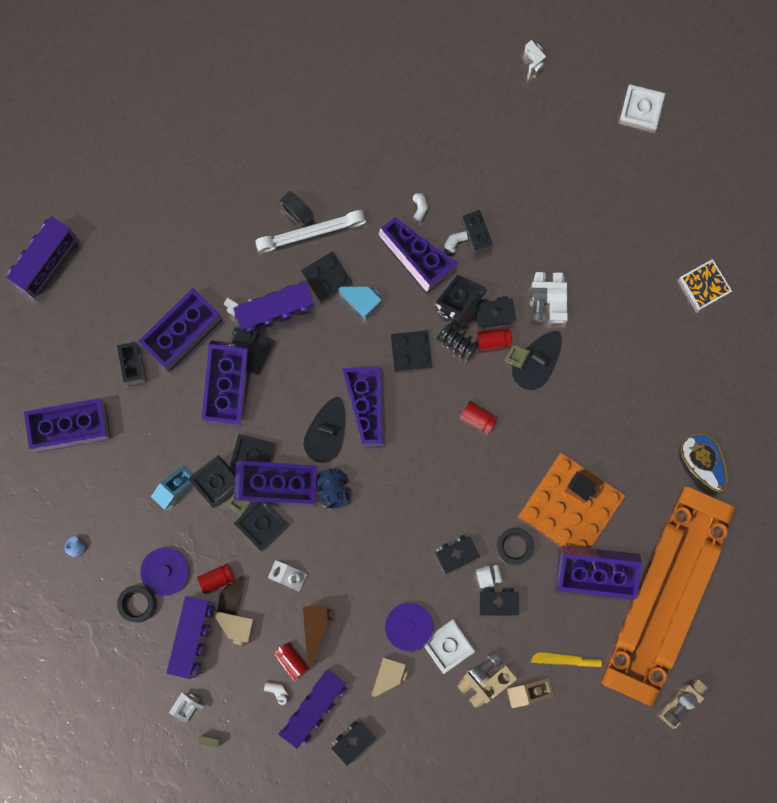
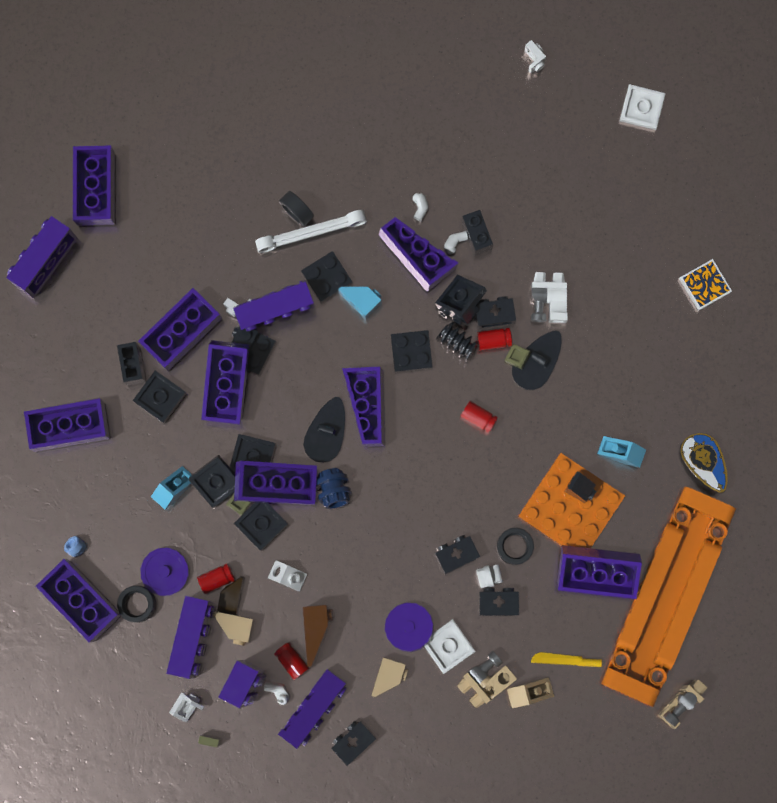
none -> dark purple brick [35,559,121,643]
none -> dark purple brick [73,145,115,226]
none -> black plate [132,370,186,423]
none -> dark purple brick [218,660,266,709]
none -> medium azure slope [598,436,646,468]

